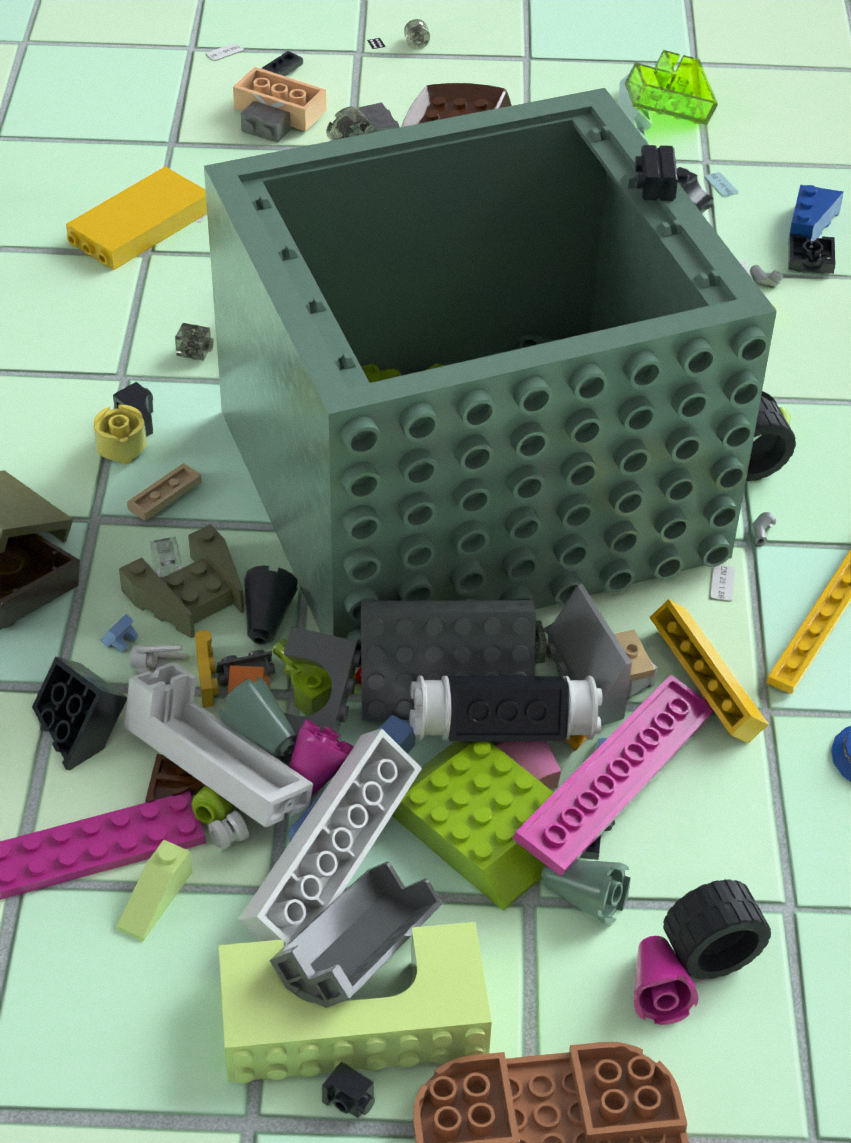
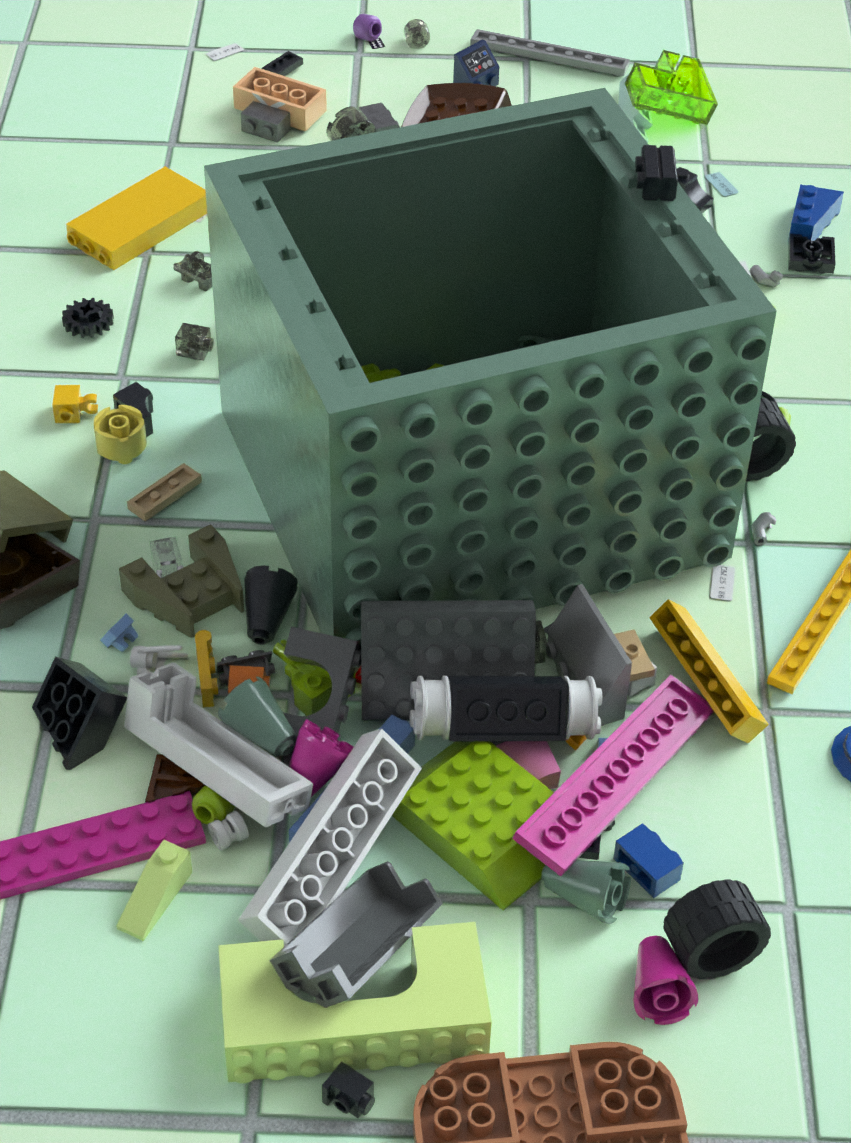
none -> yellow brick [52,385,98,423]
none -> black gear [62,298,114,338]
none -> clear smoke hips [173,251,212,291]
none -> medium lavender head [353,13,382,42]
none -> dark blue slope [453,39,500,86]
none -> light grey plate [470,29,630,76]
none -> blue brick [613,823,684,898]

